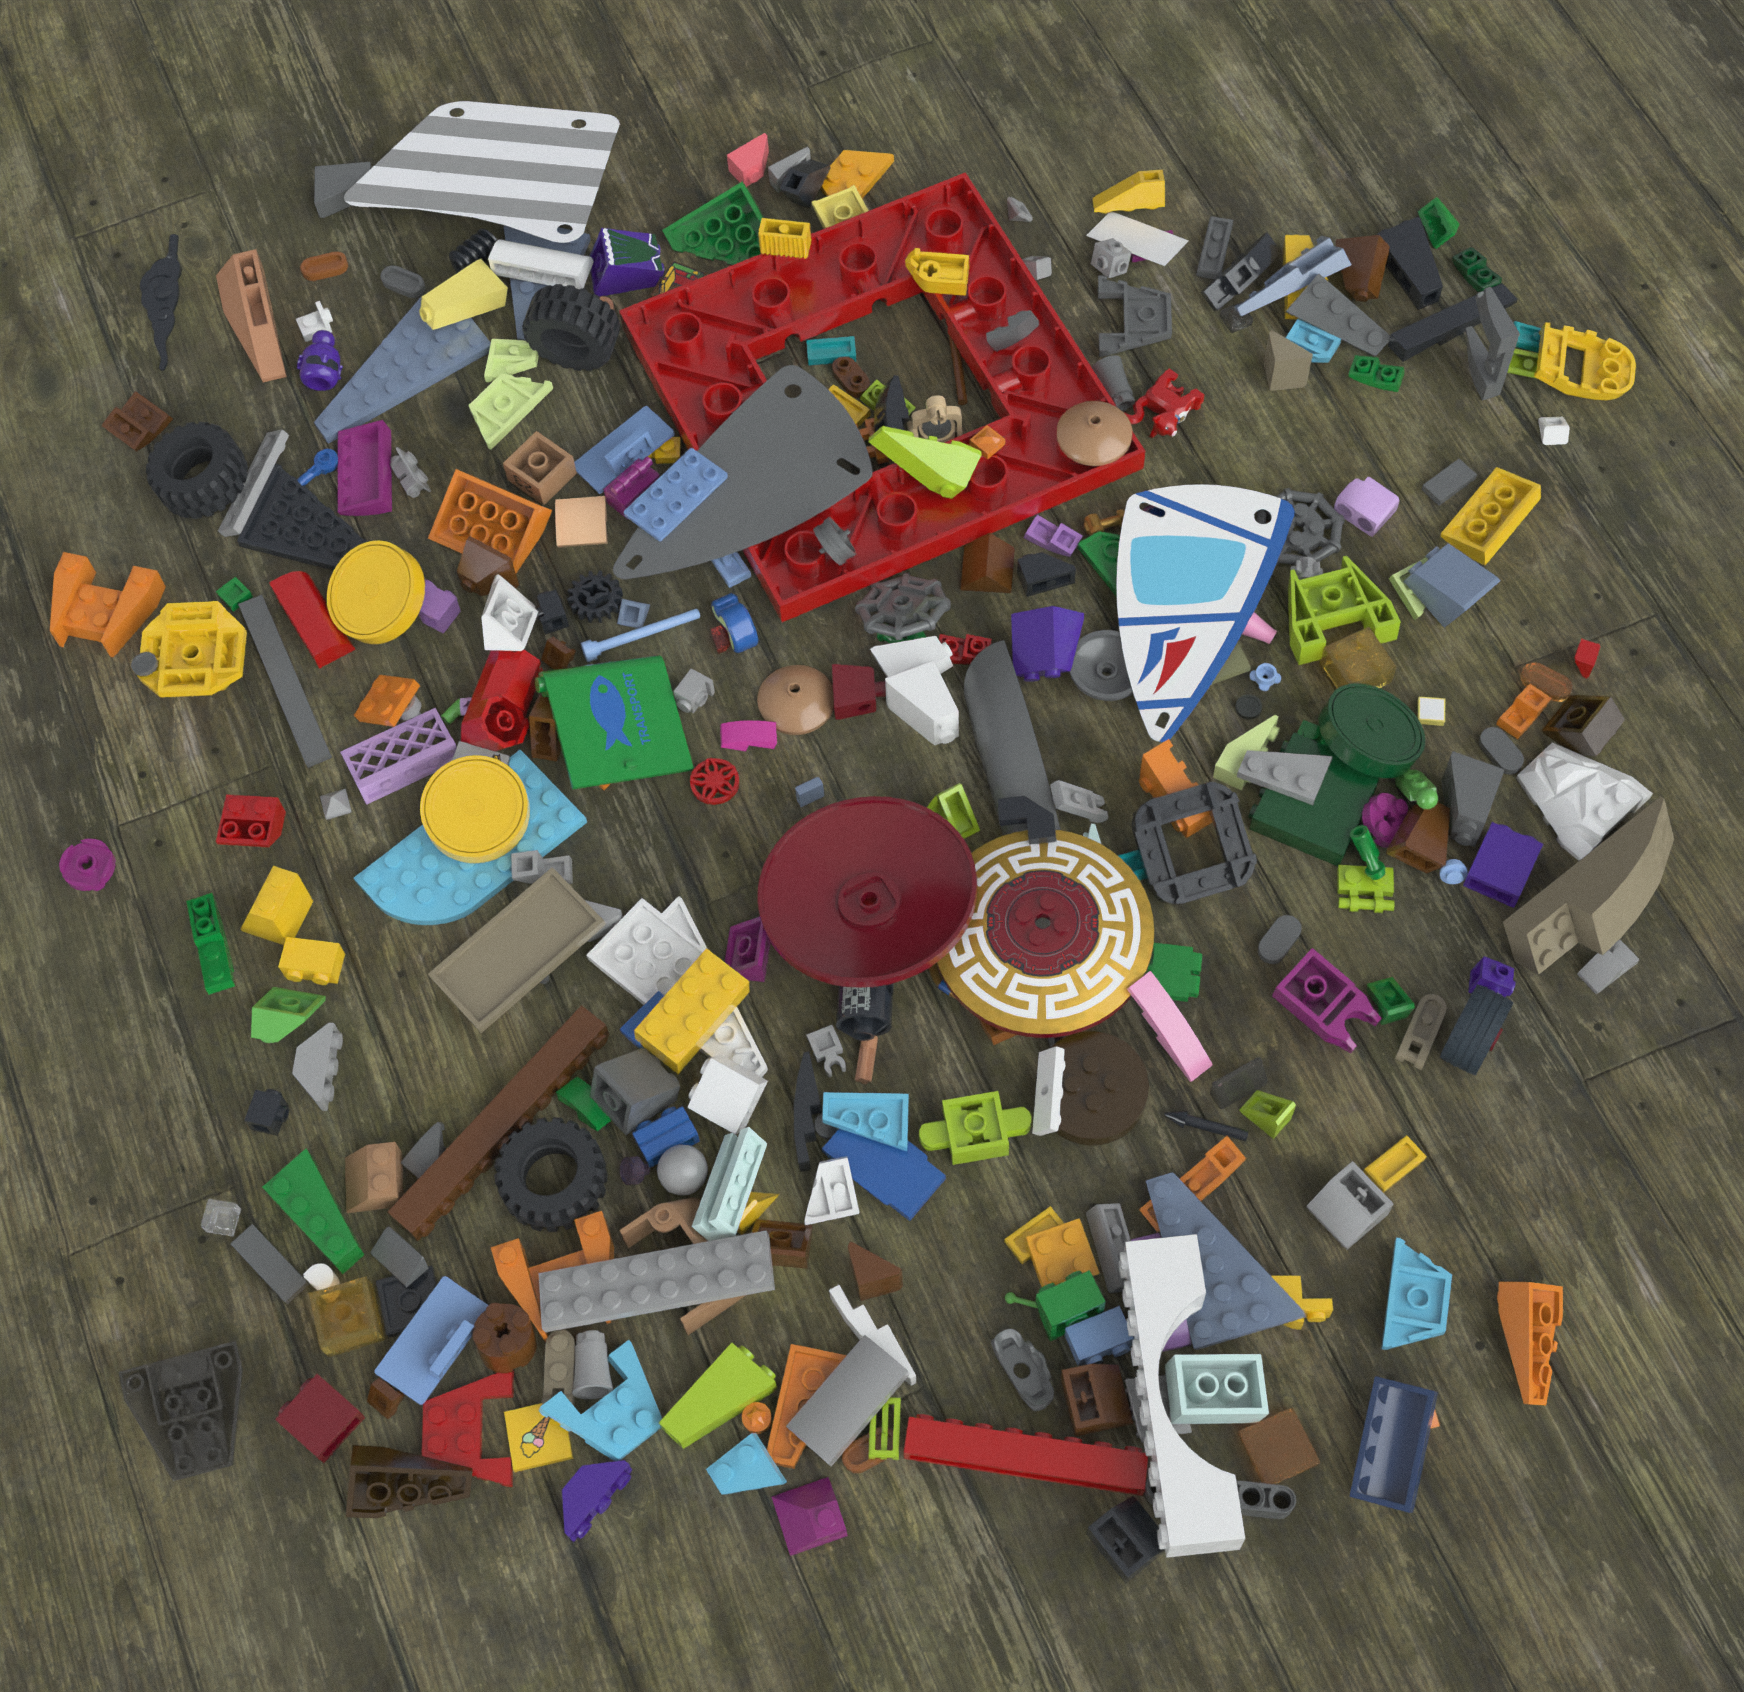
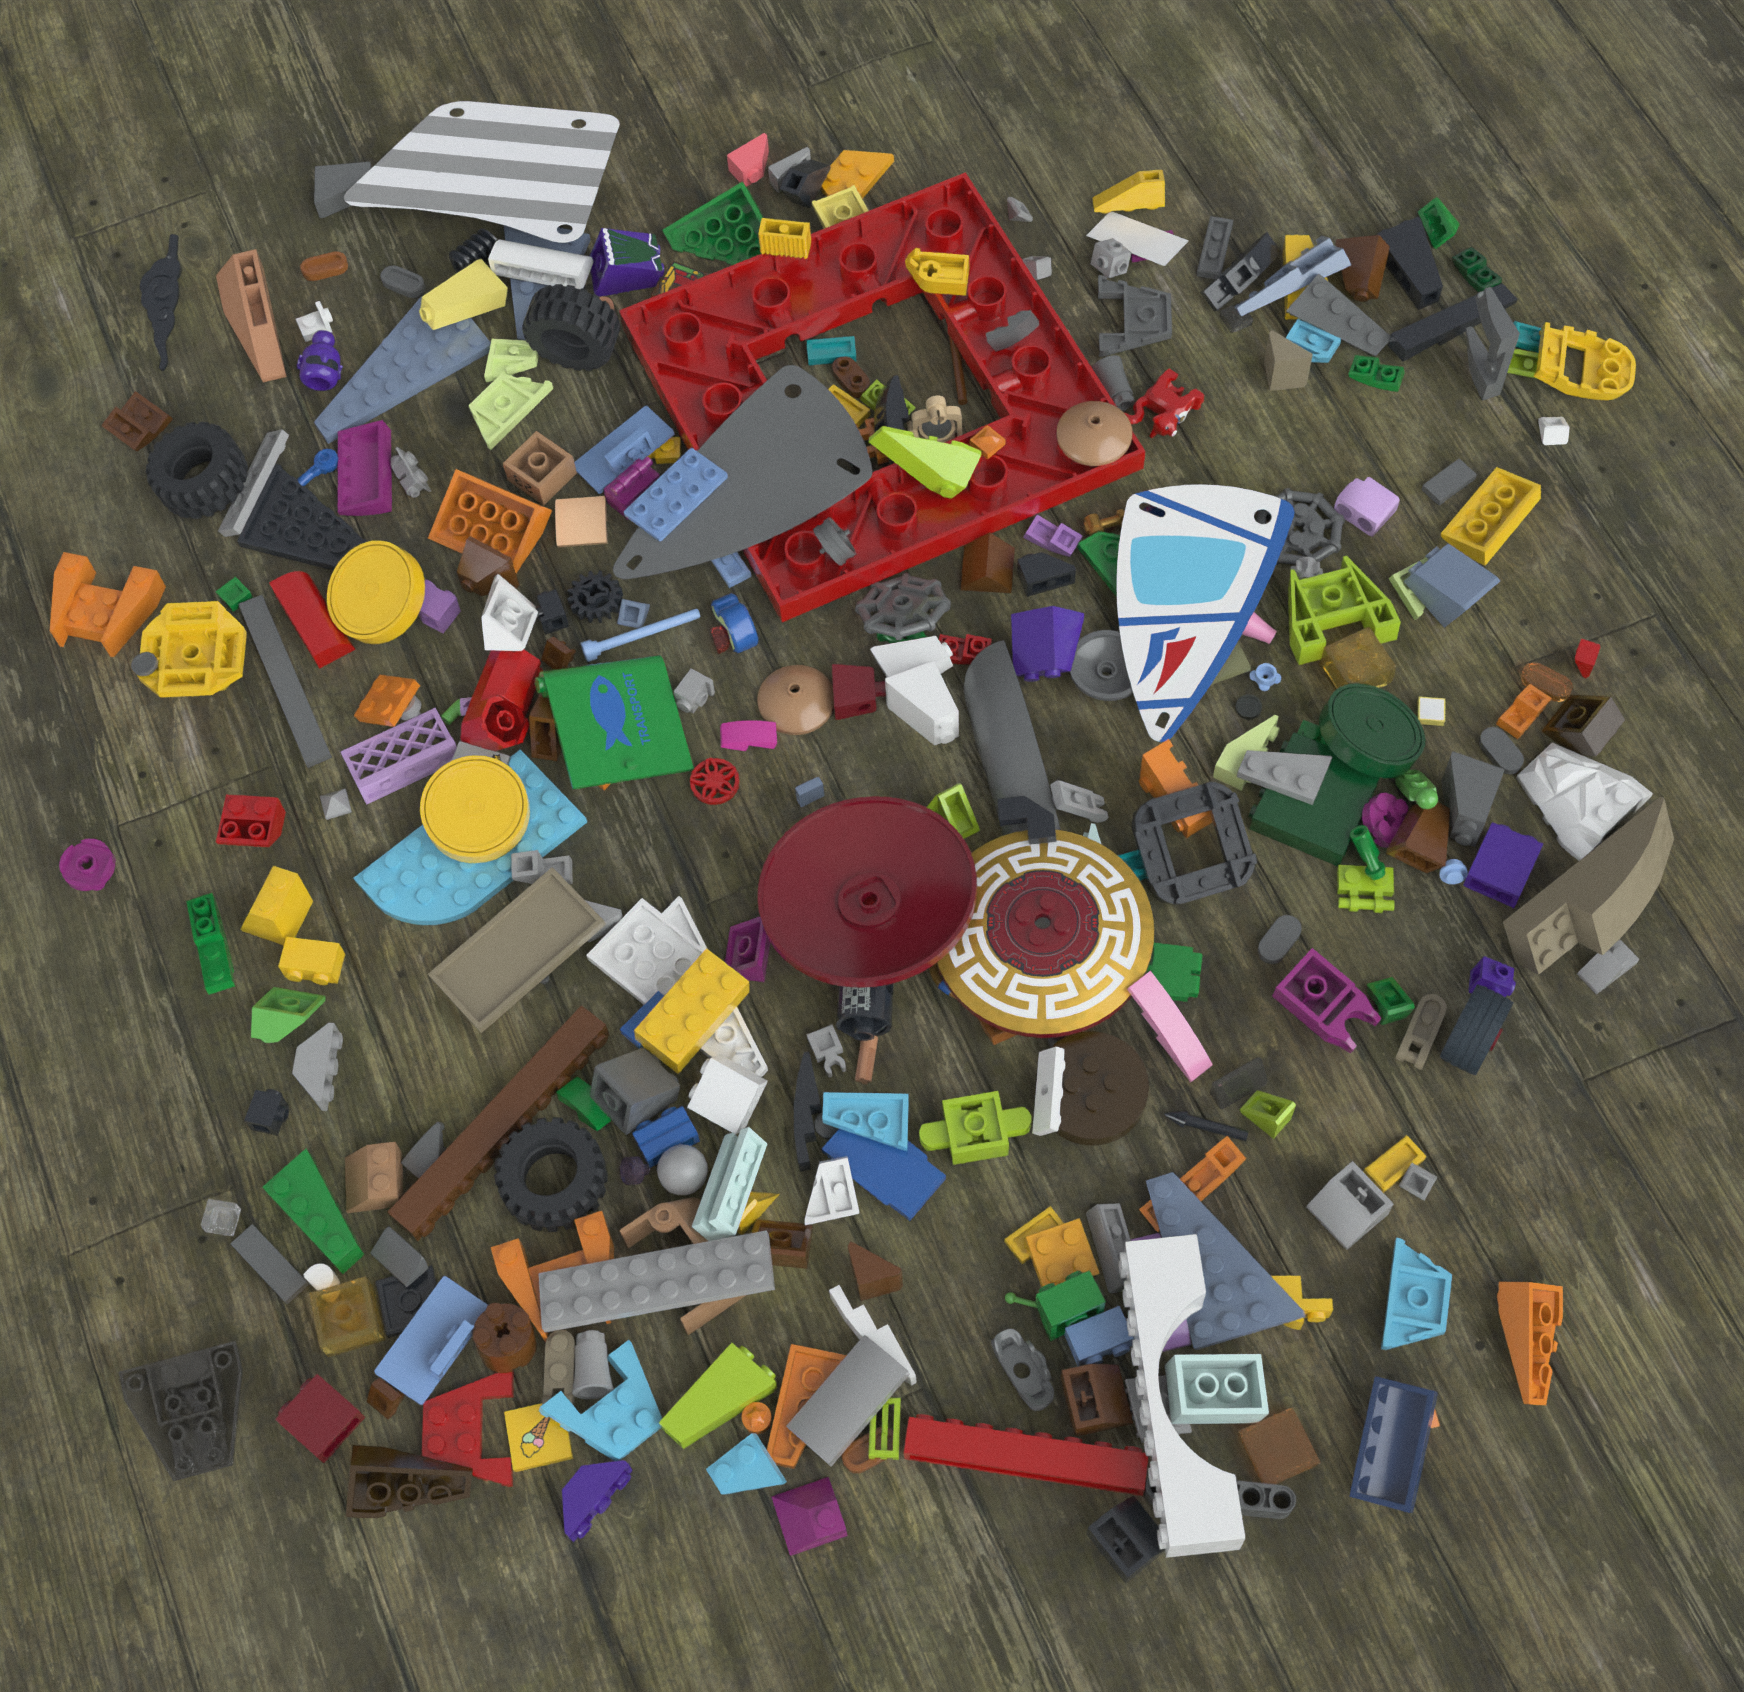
none -> light grey slope [1399,1163,1437,1200]

